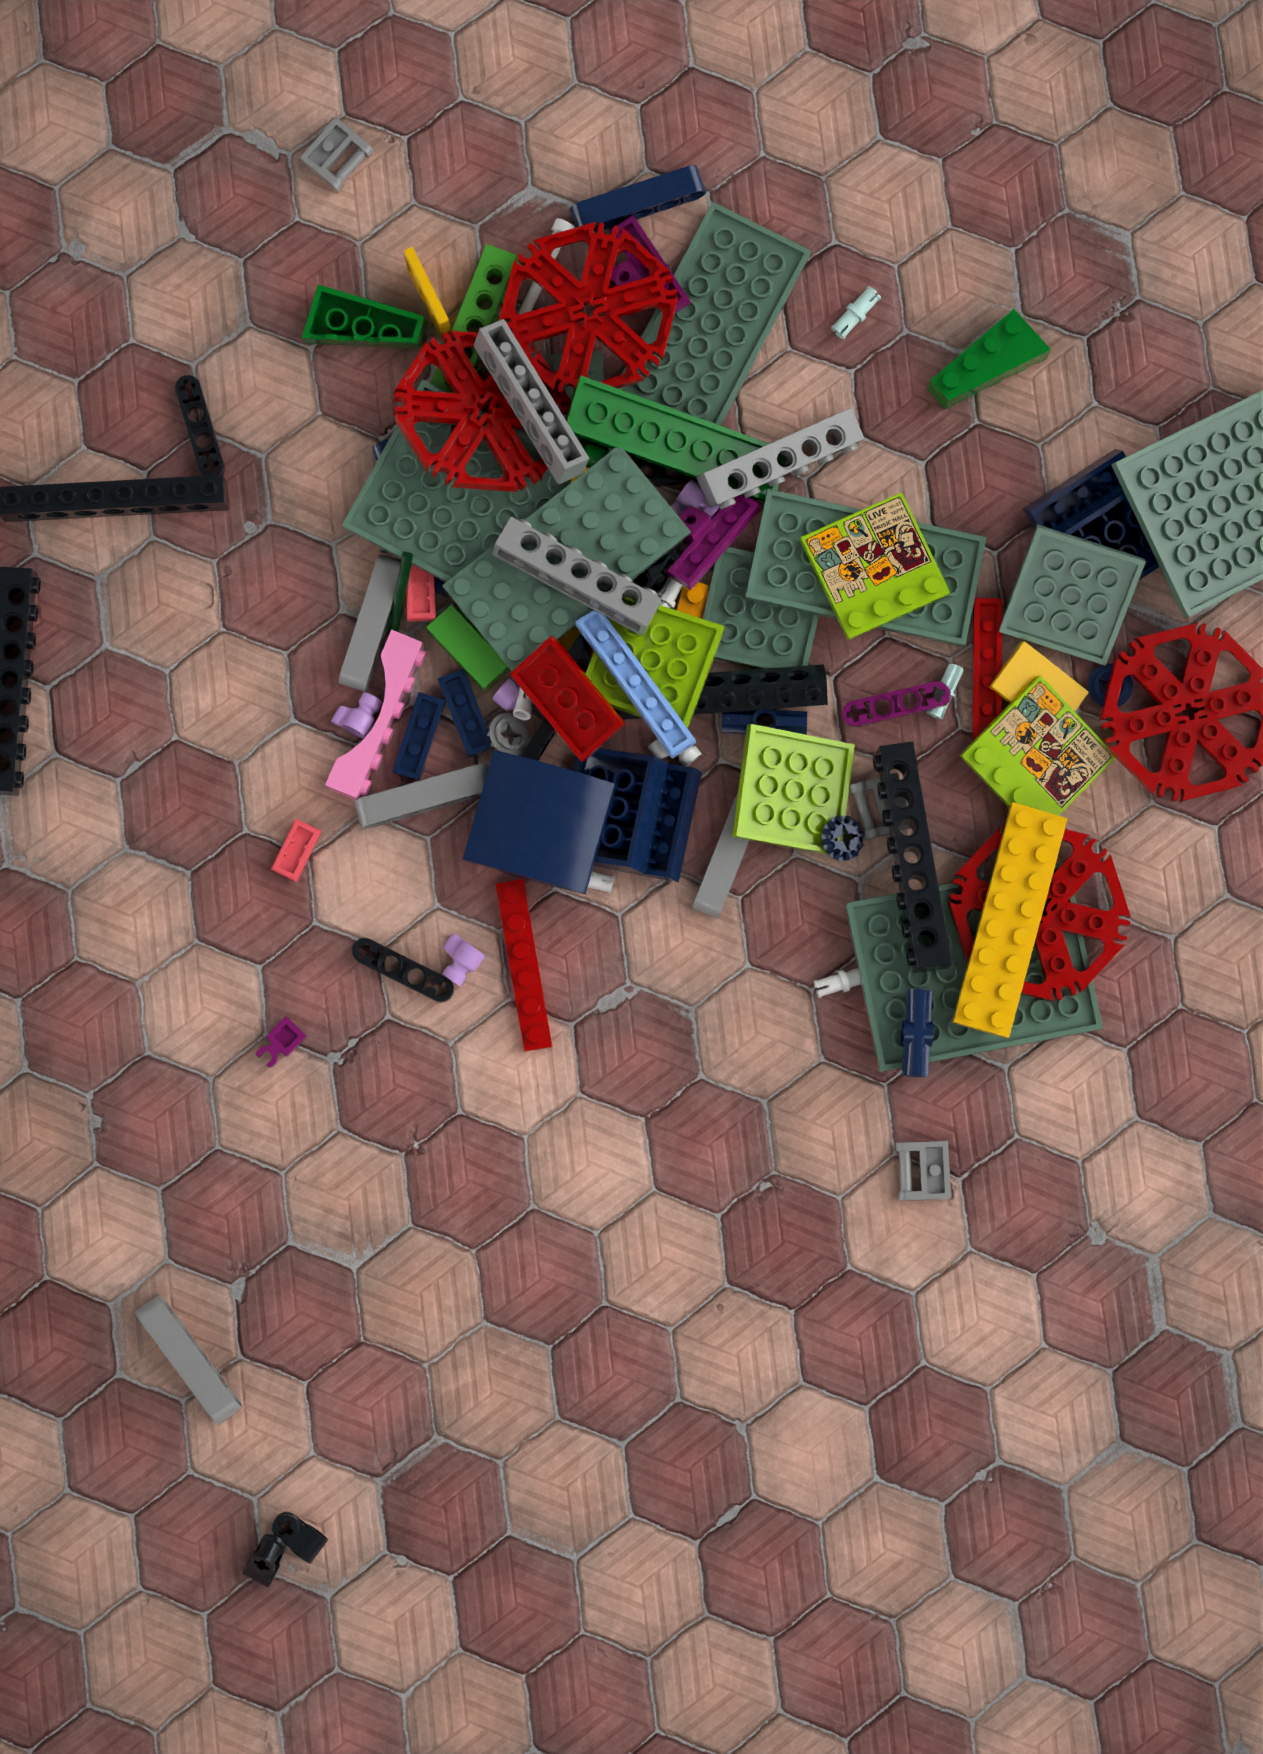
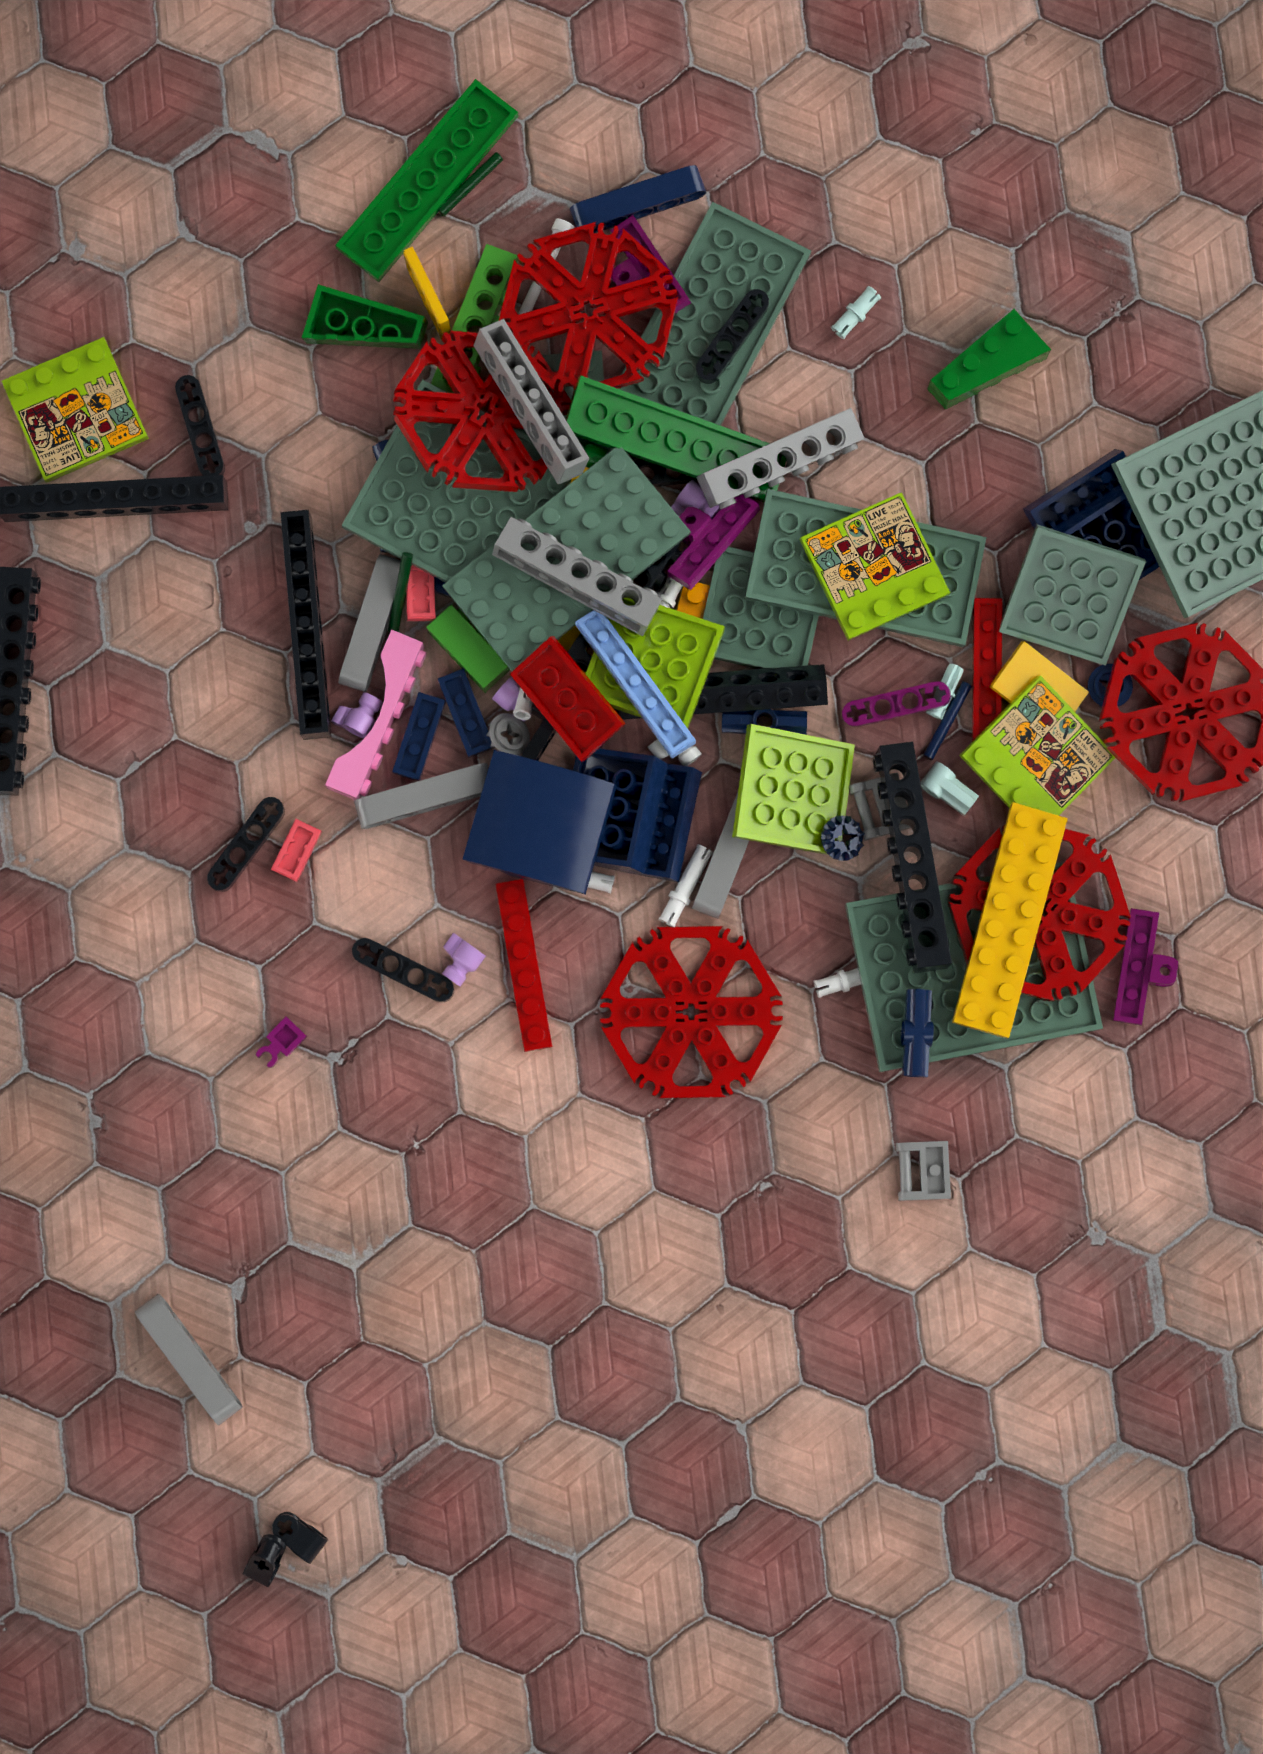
light grey plate [300,117,374,192] -> none
none -> plate [2,337,149,483]
none -> black beam [207,797,285,892]
none -> black brick [280,509,332,740]
none -> green plate [335,79,519,282]
none -> dark green bar [439,152,503,217]
none -> red plate [600,926,783,1098]
none -> white pin [658,844,713,927]
none -> black beam [696,289,769,384]
none -> light aqua piece [920,762,979,816]
none -> dark blue bar [923,681,972,760]
none -> magenta plate [1113,908,1178,1026]

